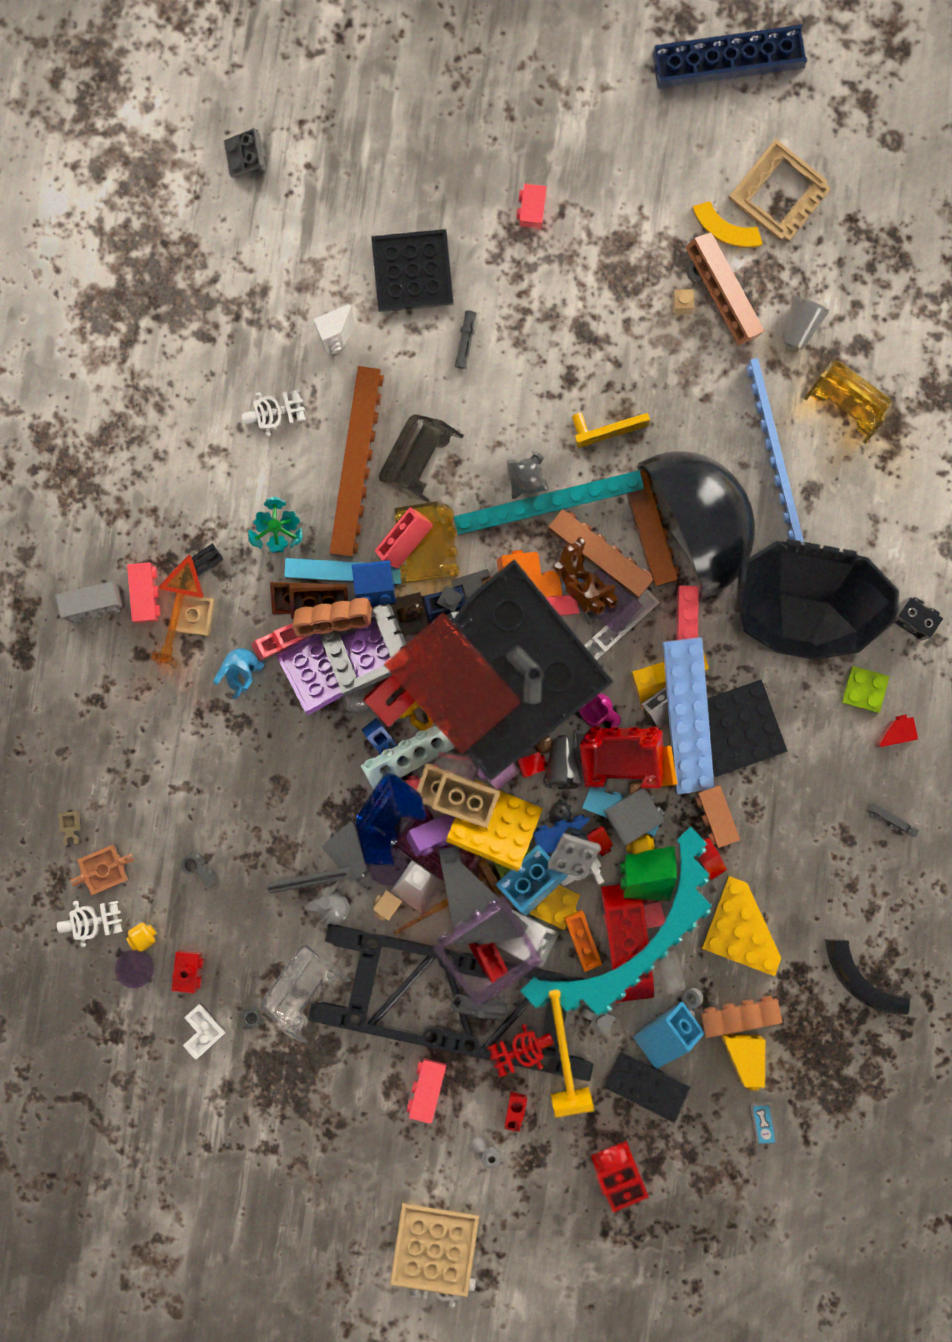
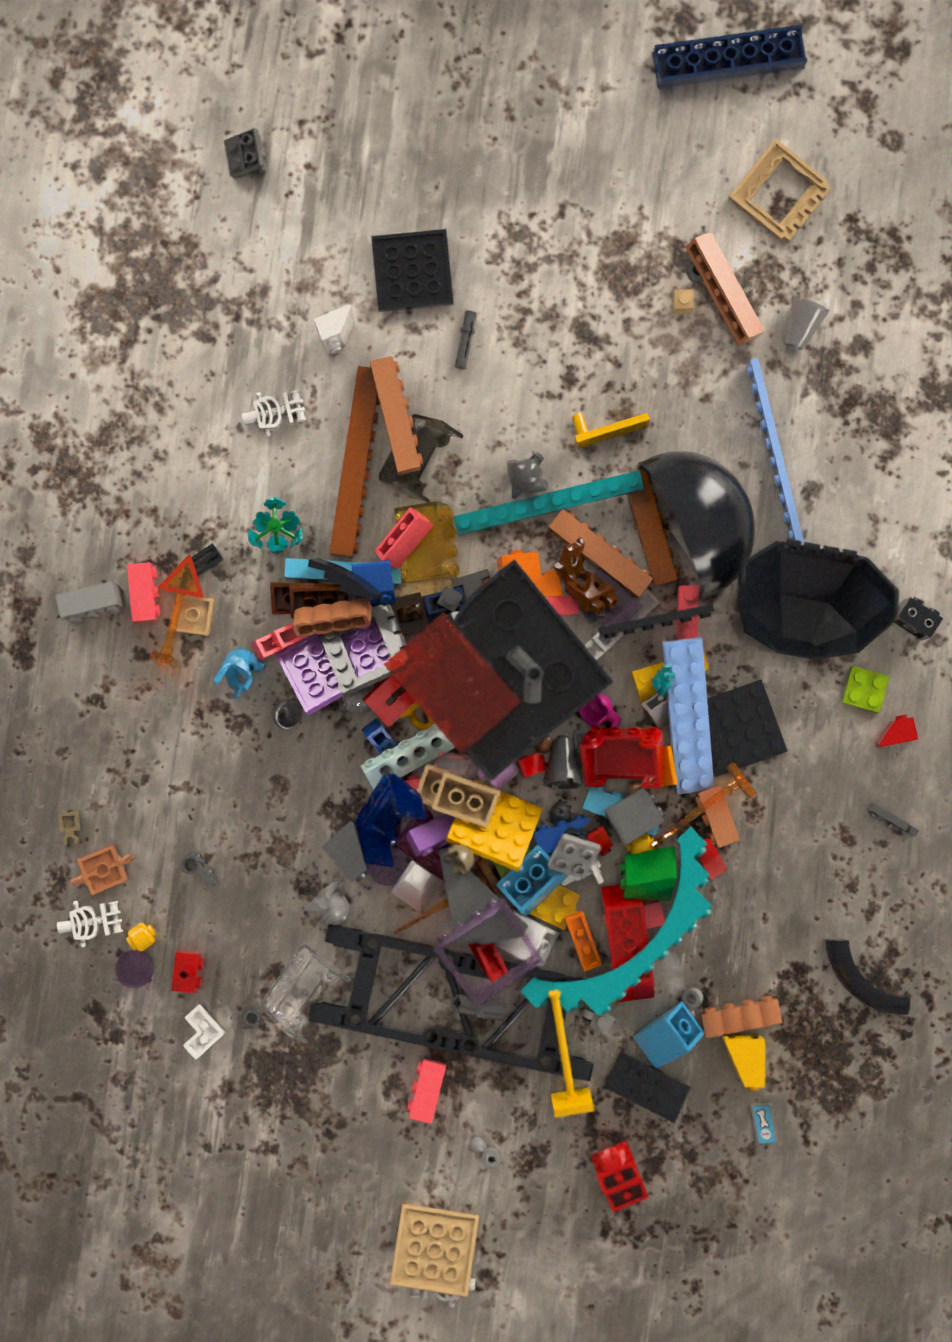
dark grey axle [267,867,352,894] -> none
tan brick [372,889,403,921] -> none
red torso [487,1024,554,1077] -> none
red leg [504,1091,527,1132] -> none
coral brick [516,184,547,229] -> none
yellow tile [692,201,763,248] -> none
yellow plate [701,876,781,976] -> none
clear yellow windscreen [804,359,894,444] -> none
none -> flat silver piece [272,699,302,729]
none -> black slope [308,558,383,599]
none -> nougat brick [370,356,423,476]
none -> dark tan hair [443,845,474,875]
none -> black plate [598,604,715,639]
none -> clear orange piece [651,762,757,846]
none -> teal plate [652,664,676,697]

